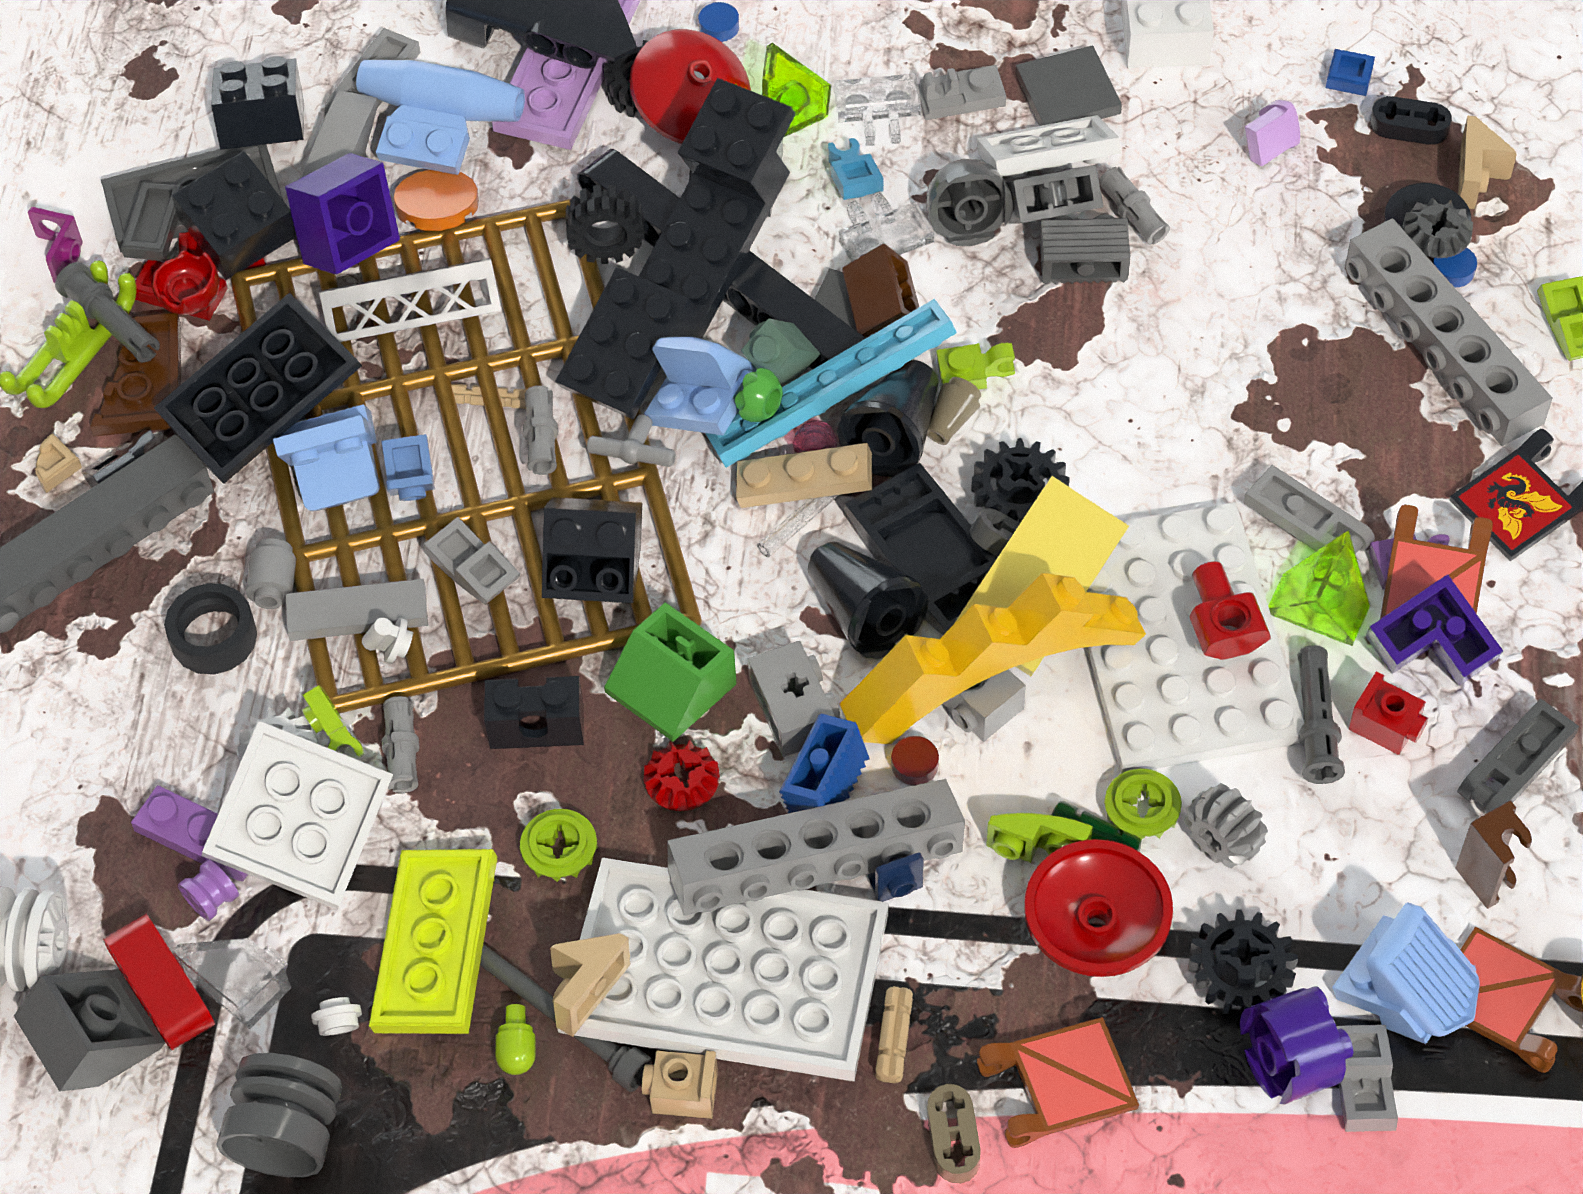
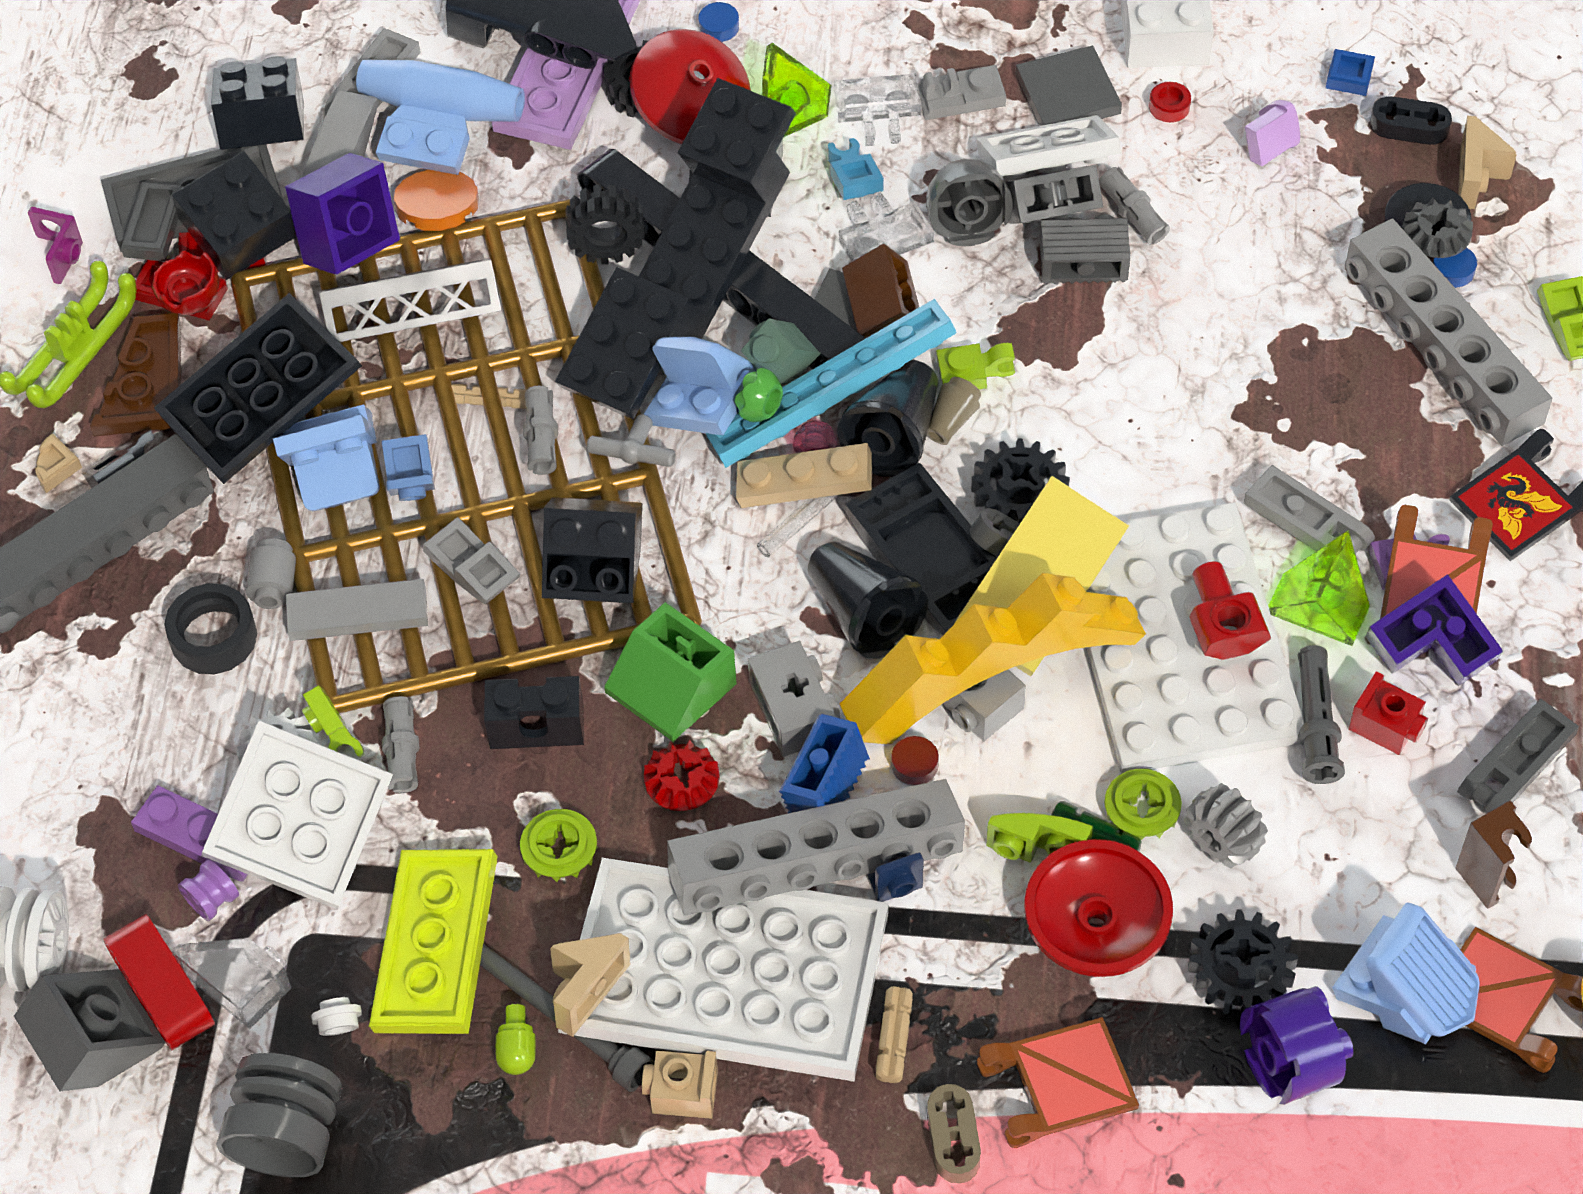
dark grey pin [55,262,160,363] -> none
white plate [362,618,413,664] -> none
light grey slope [1337,1025,1398,1132] -> none
none -> red tile [1149,81,1191,123]

